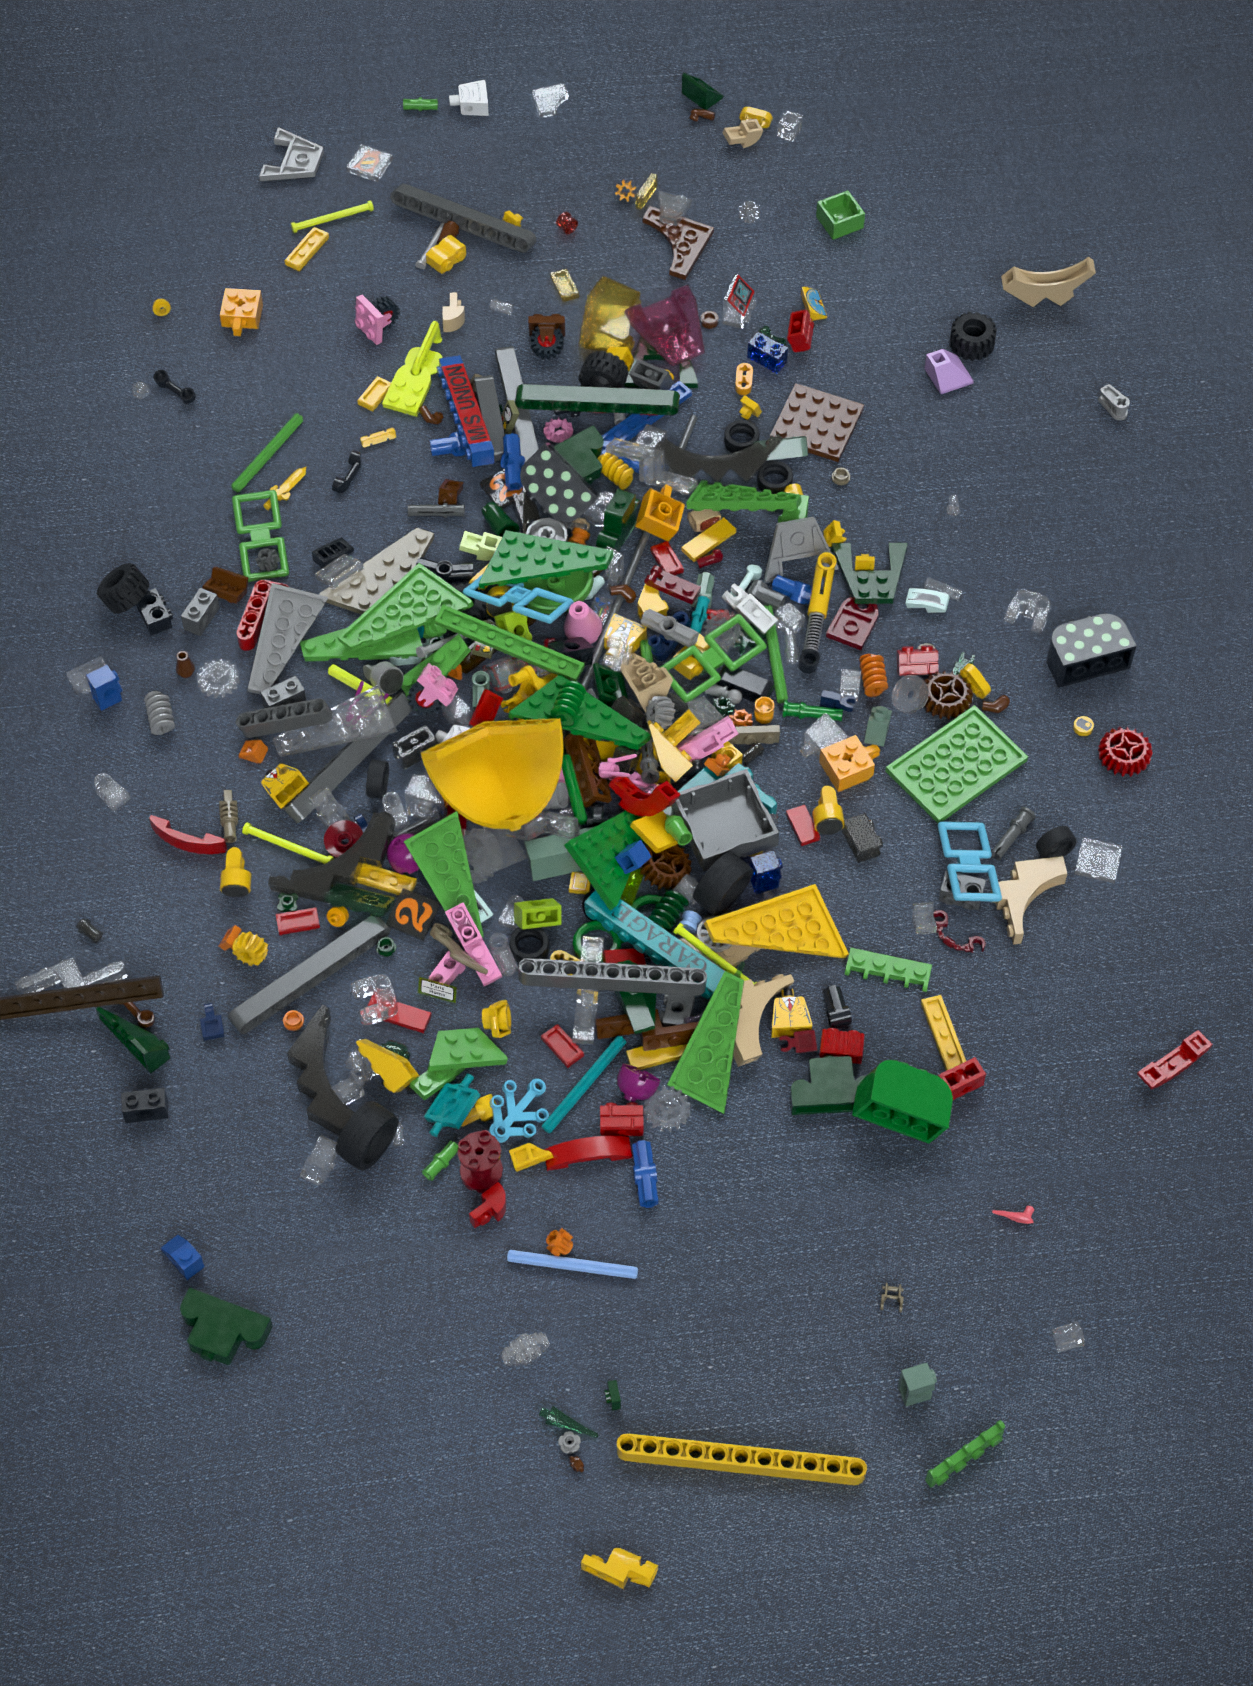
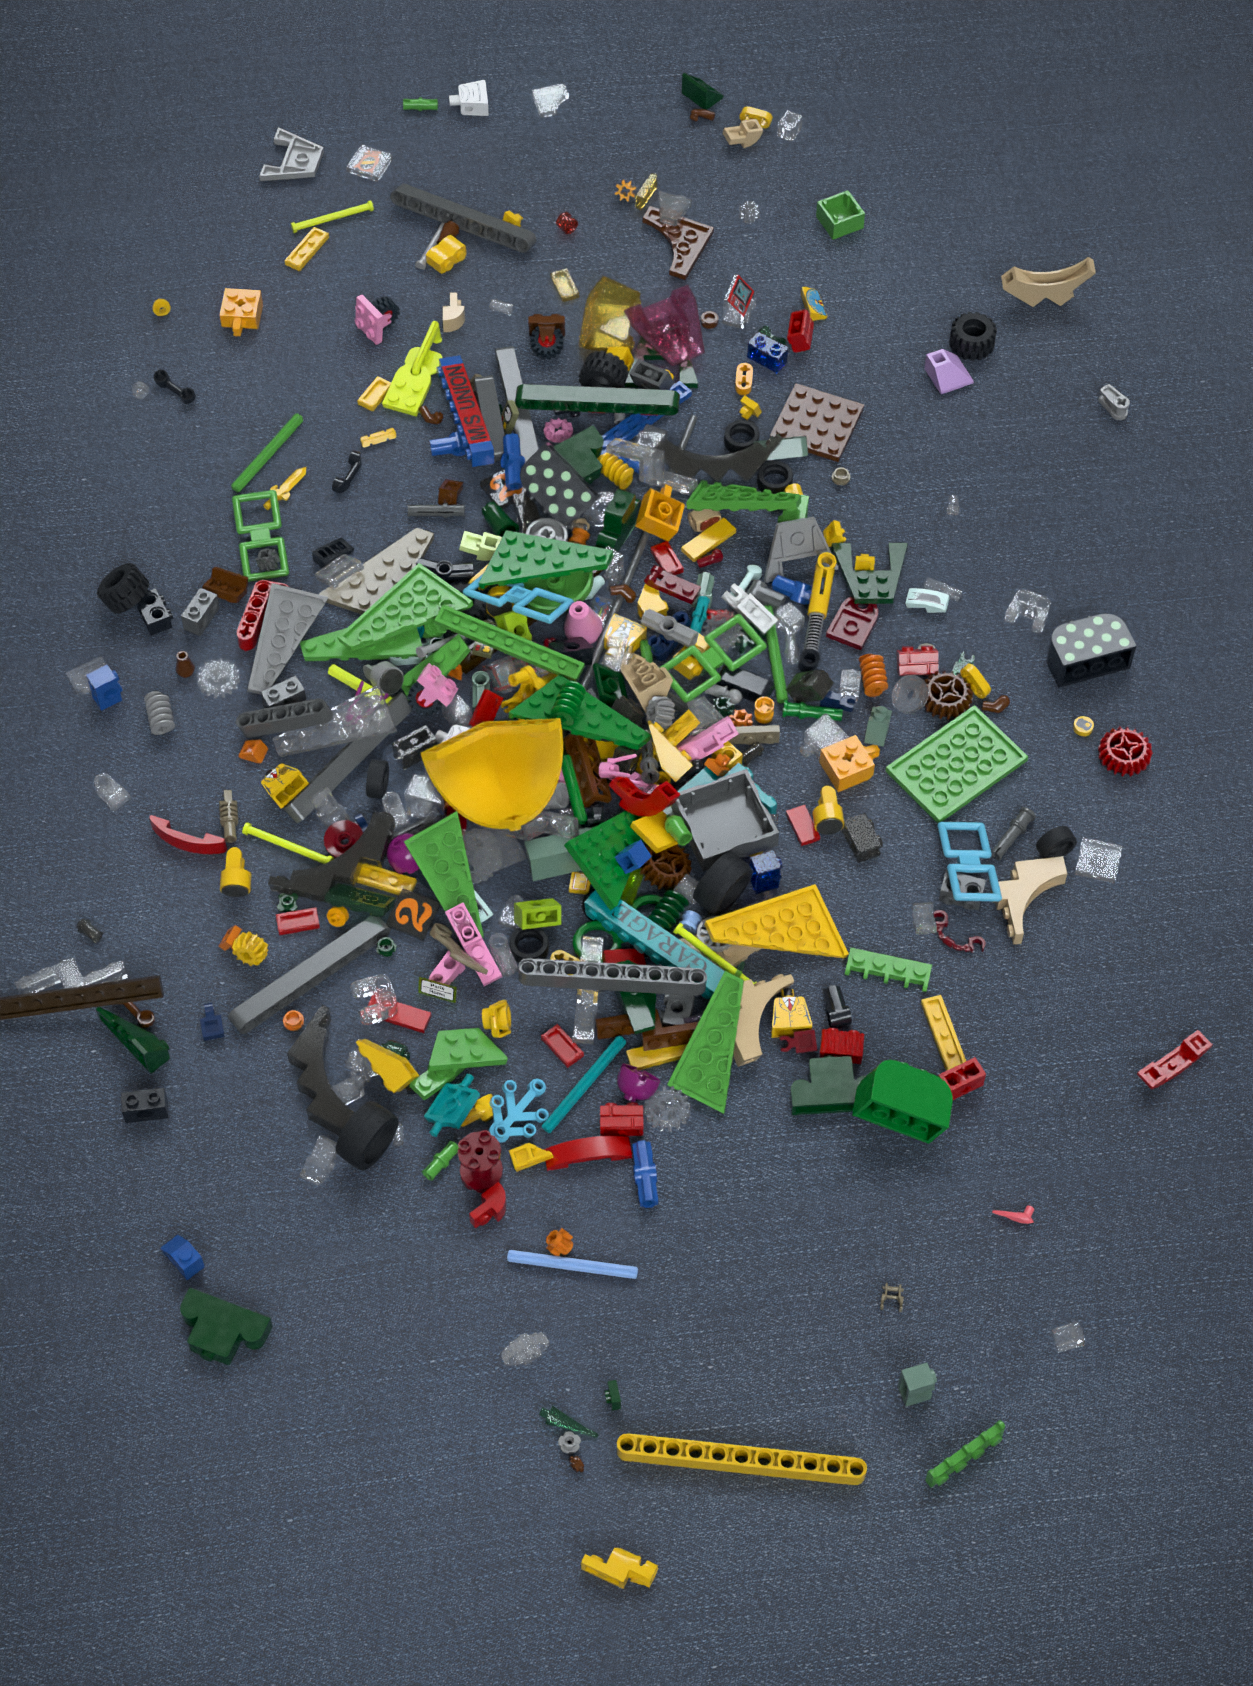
none -> clear smoke brick [785,669,834,703]

